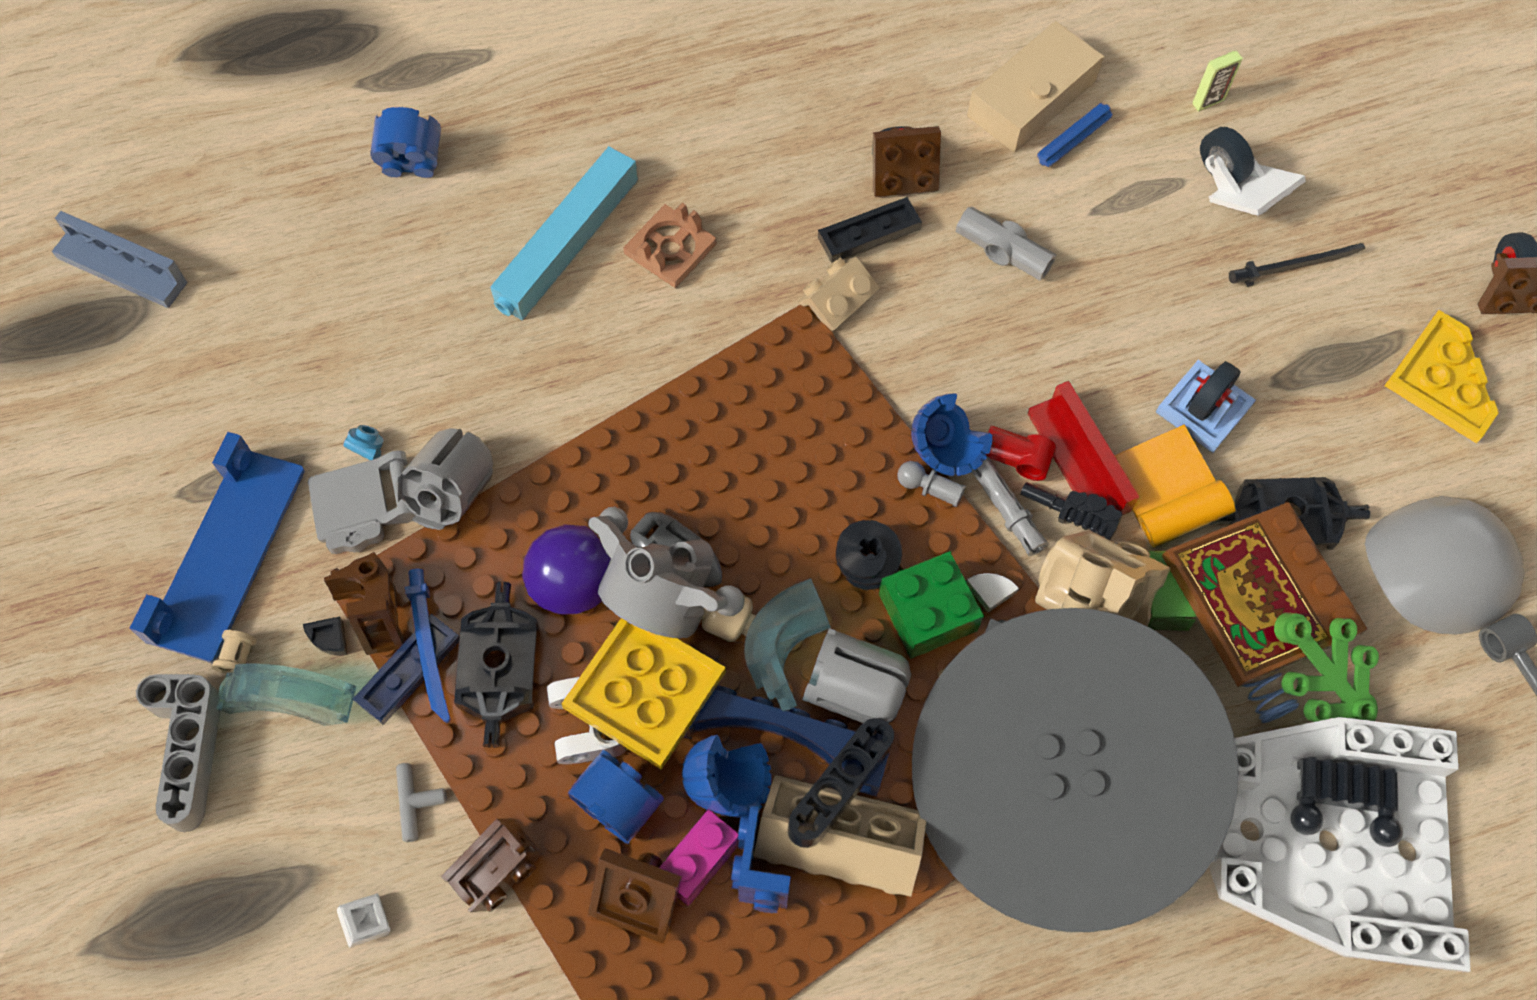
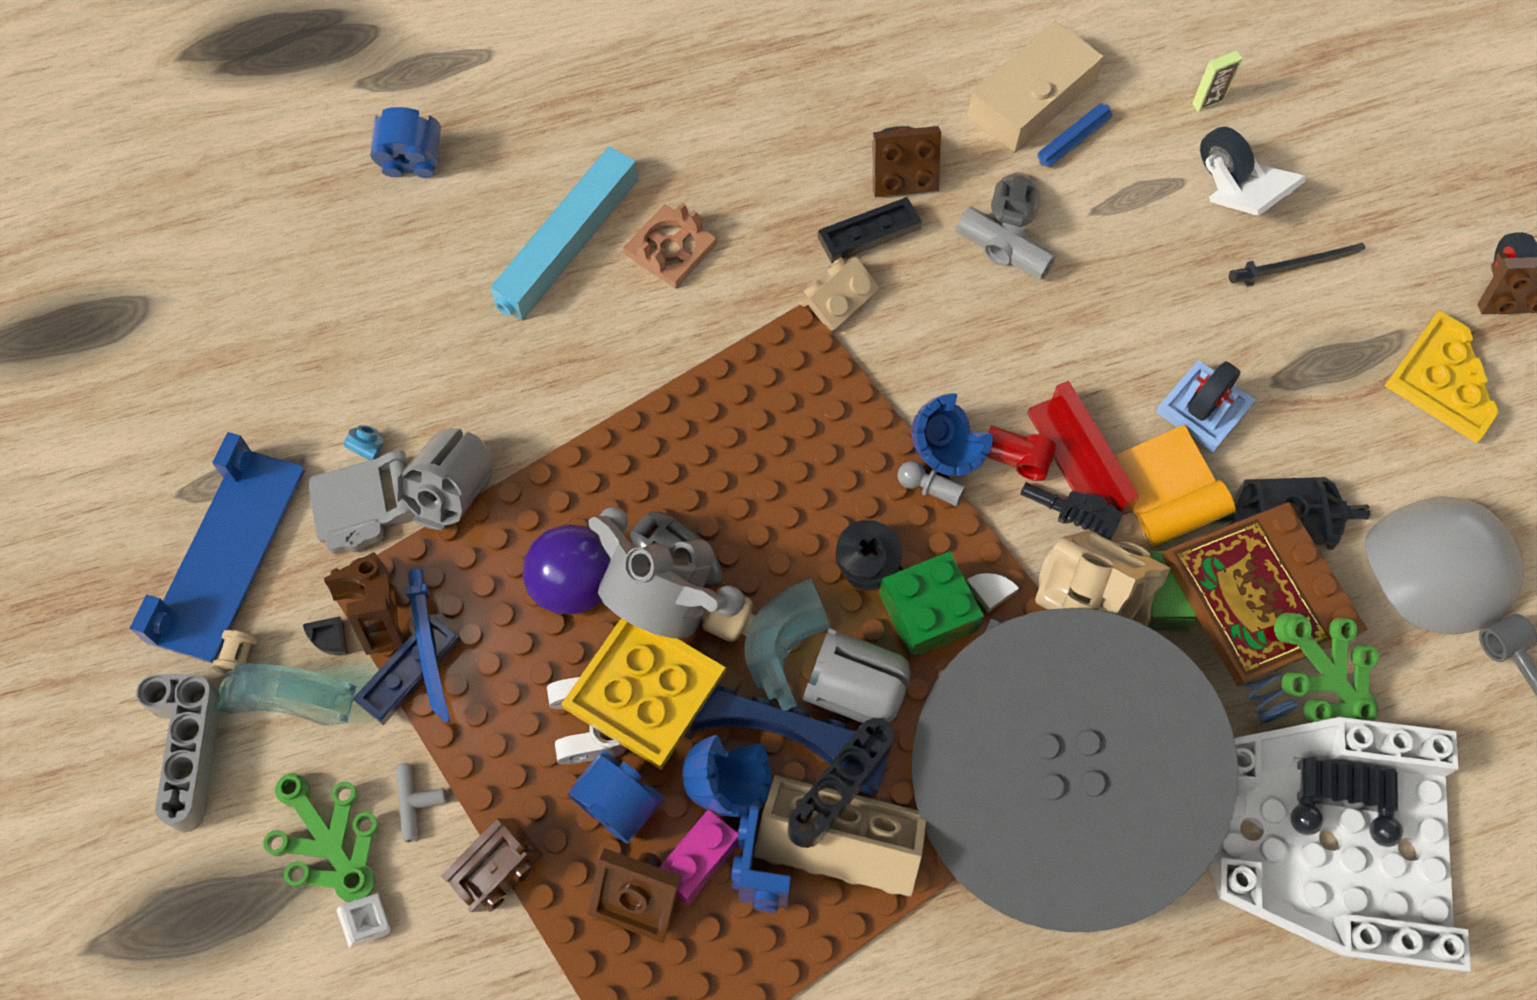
sand blue fence [52,211,188,308] -> none
black plate [454,582,539,748] -> none
light grey pin [972,457,1048,556] -> none
none -> bright green plant [263,773,379,902]
none -> dark grey piece [991,172,1040,227]

